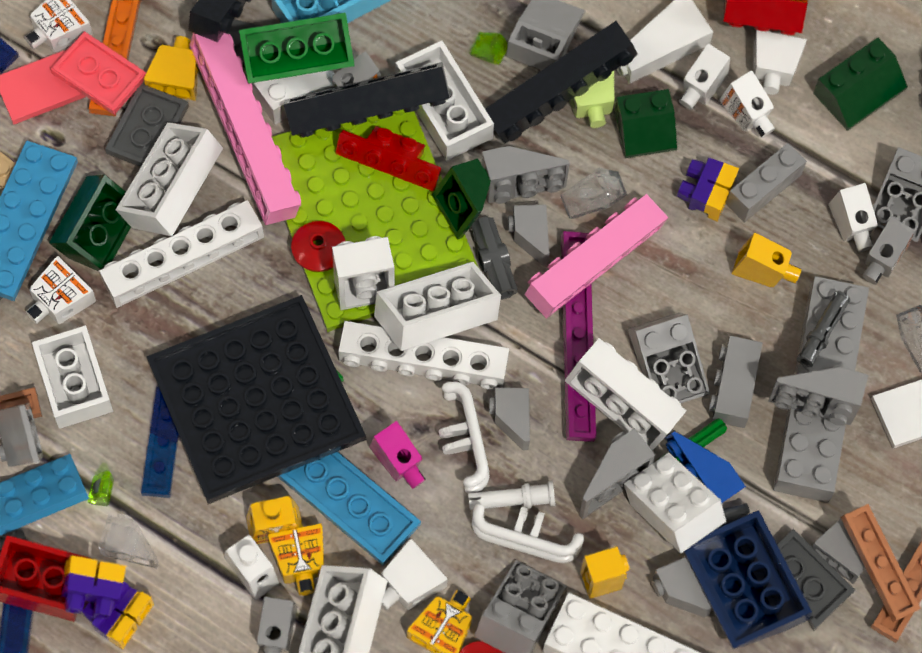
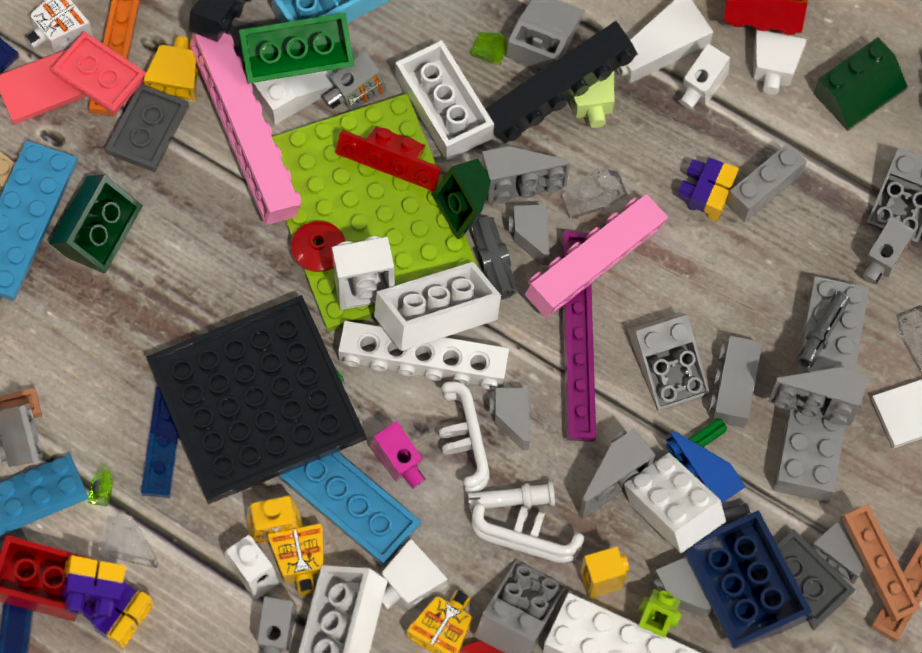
white torso [26,256,96,324] -> none
white brick [32,325,113,429] -> none
white brick [99,200,264,308] -> none
white brick [116,122,223,236] -> none
black brick [284,62,450,138] -> none
white brick [565,338,686,451] -> none
dark green slope [614,89,678,158] -> none
white torso [719,71,775,138] -> none
yellow torso [731,233,801,287] -> none
white torso [828,183,877,252] -> none
none -> lime brick [638,589,682,638]

